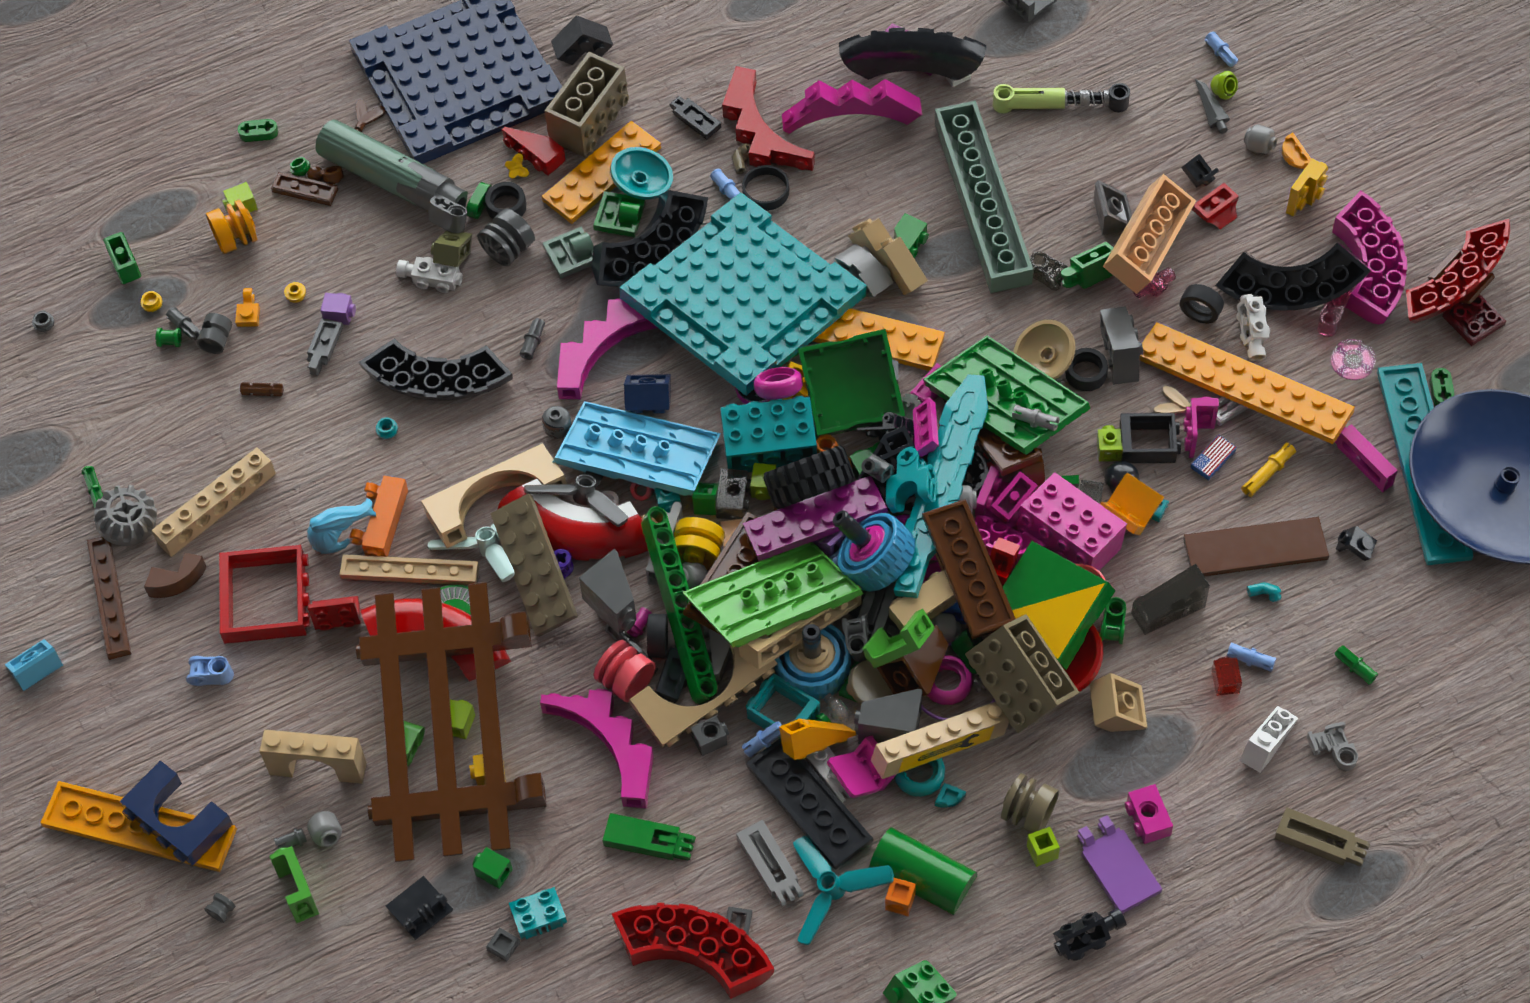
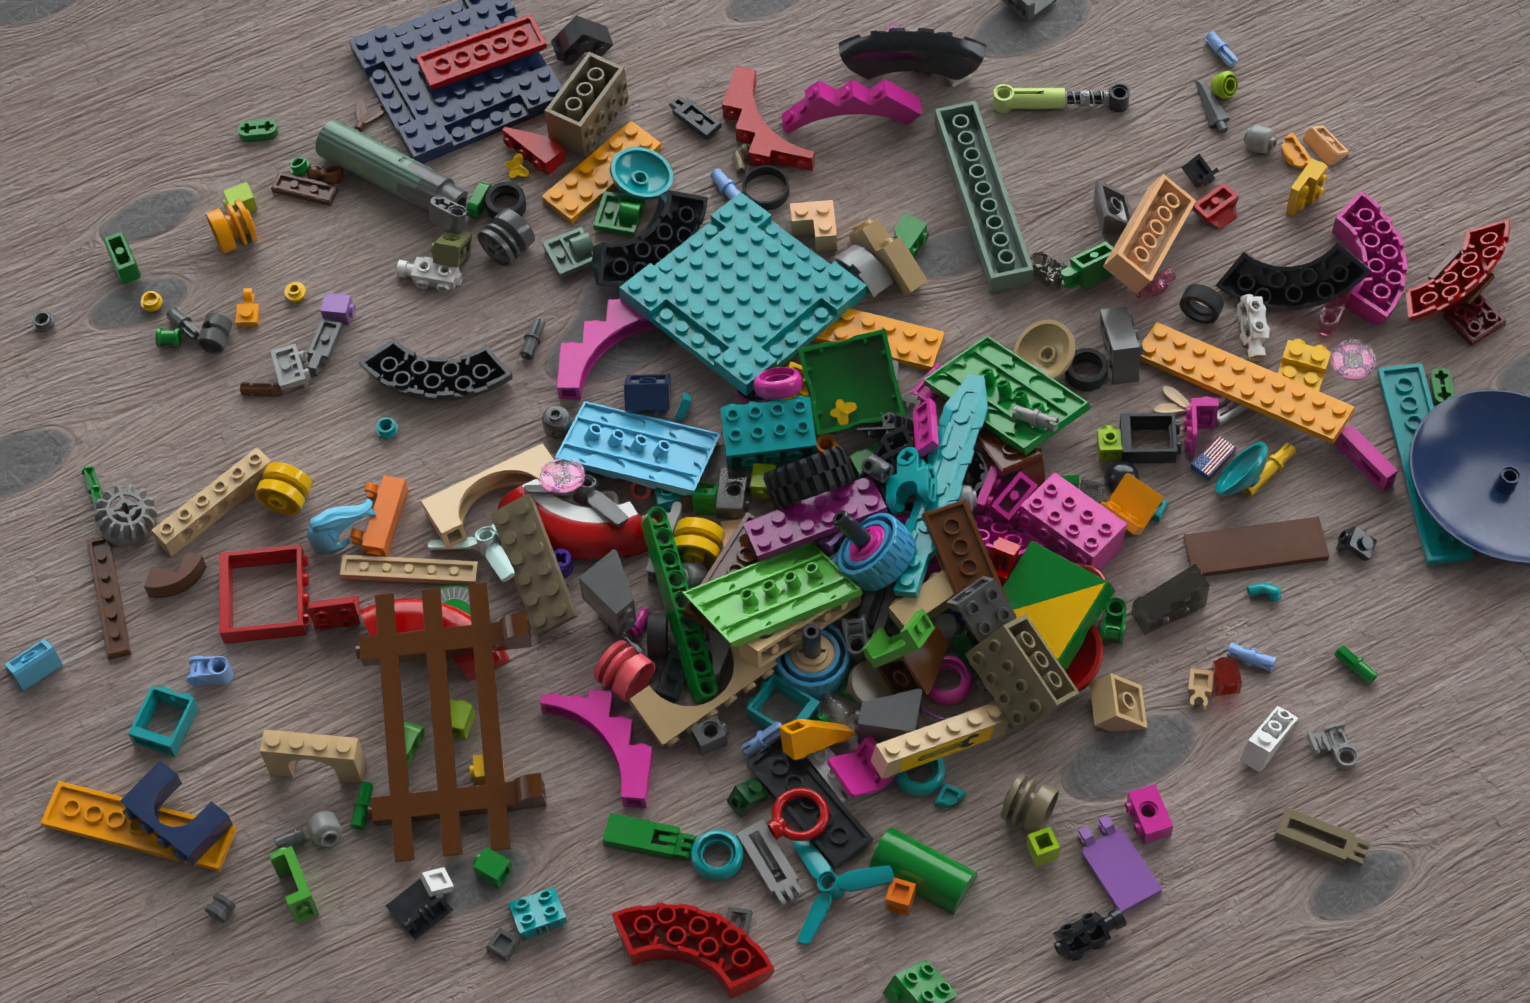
none -> teal window [128,685,199,757]
none -> yellow wheel [254,462,313,516]
none -> light grey bracket [271,343,312,391]
none -> green axle [350,781,374,830]
none -> red plate [415,14,547,90]
none -> white tile [420,867,454,897]
none -> clear tile [539,459,585,493]
none -> teal tile [675,392,691,421]
none -> teal wheel [690,829,744,882]
none -> dark green bracket [727,778,770,817]
none -> red piece [767,787,829,841]
none -> light nougat brick [790,200,837,252]
none -> yellow piece [830,399,857,425]
none -> dark grey bracket [946,576,1017,643]
none -> tan plate [1187,668,1214,710]
none -> teal dish [1215,442,1268,496]
none -> yellow plate [1278,339,1331,391]
none -> light nougat slope [1303,125,1350,166]

